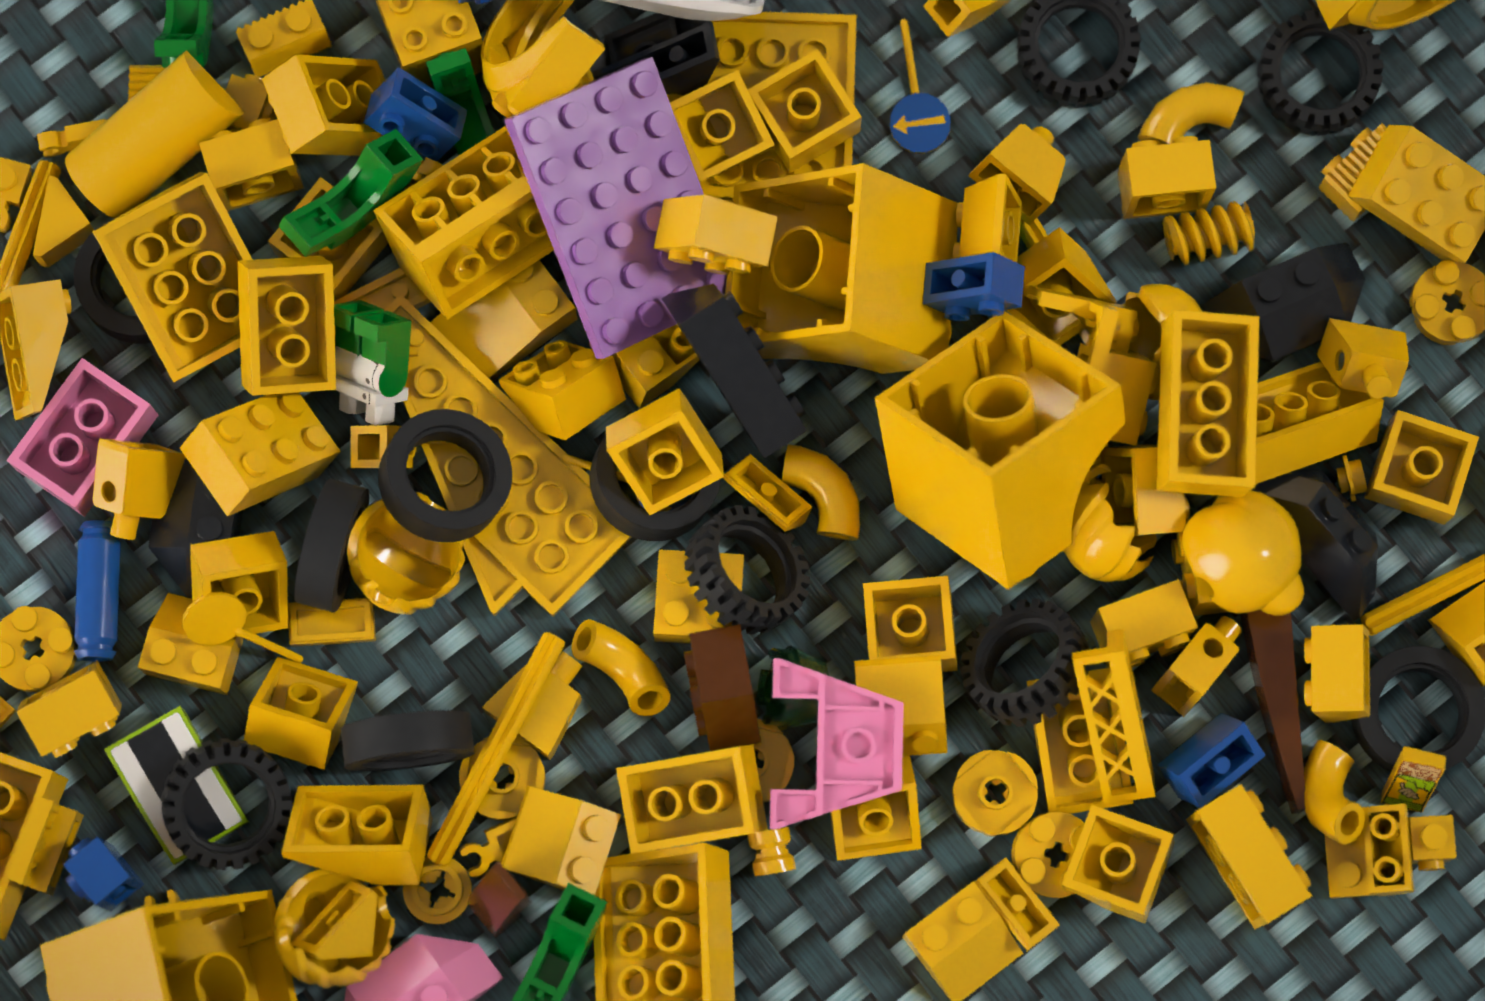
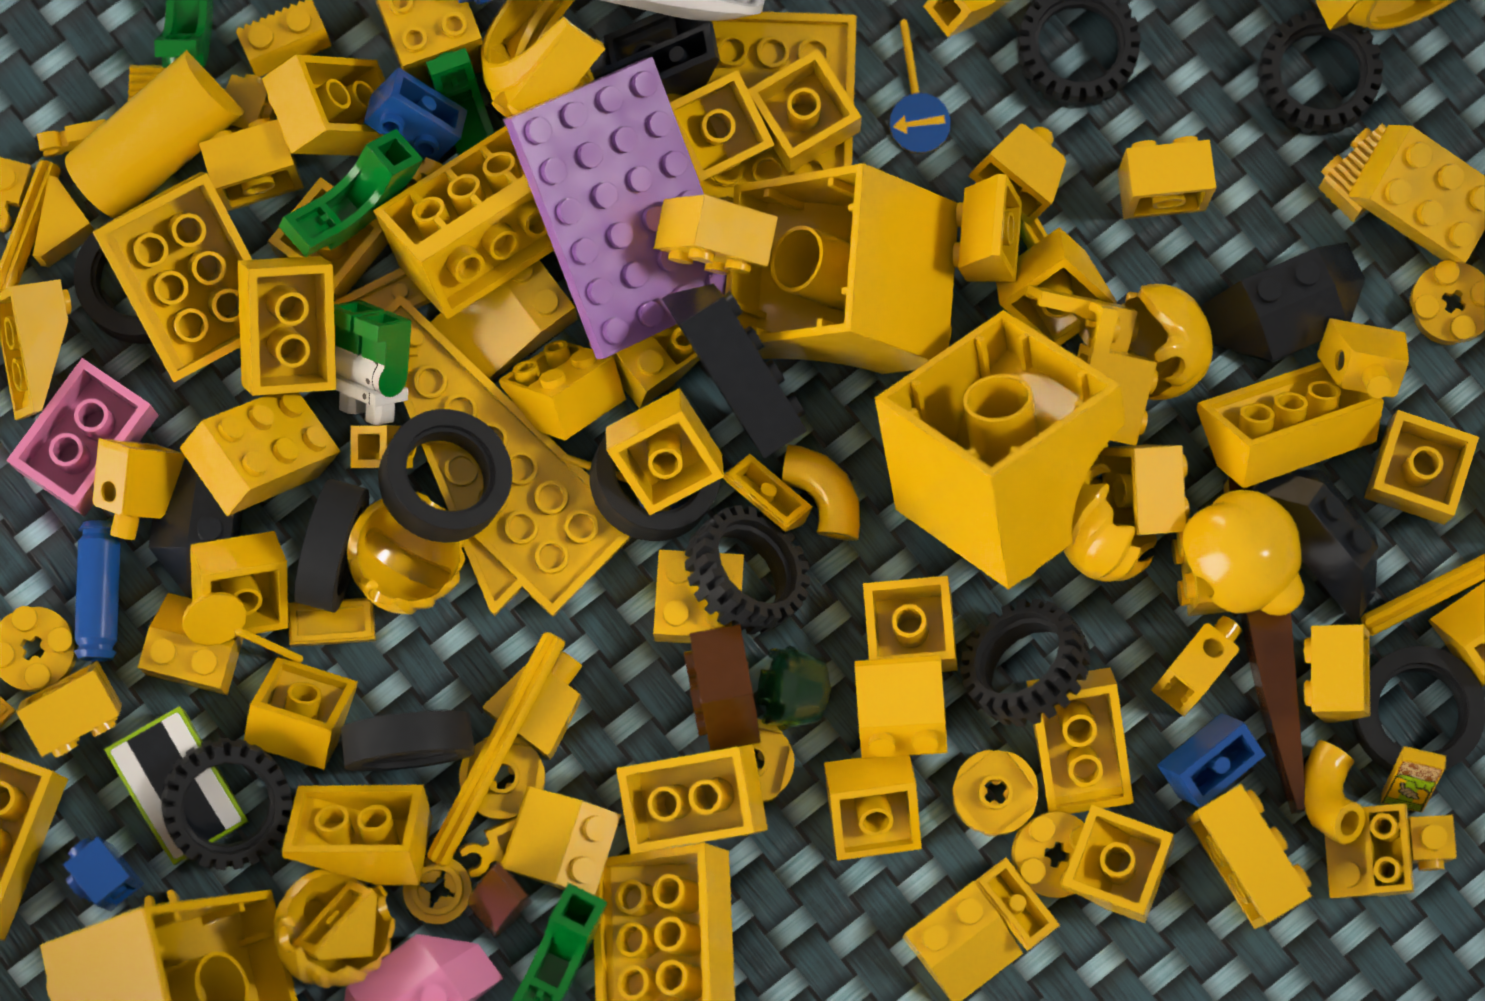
yellow slope [5,796,84,896] -> none
yellow cylinder [571,619,670,716] -> none
yellow wheel [747,827,796,876] -> none
bright pink wing [770,658,903,829] -> none
blue brick [923,252,1025,321] -> none
yellow fence [1072,629,1156,805] -> none
yellow brick [1090,579,1198,668] -> none
yellow cylinder [1138,82,1245,145] -> none
yellow brick [1156,310,1259,497] -> none
yellow piece [1163,201,1255,266] -> none
yellow plate [1336,455,1367,502] -> none

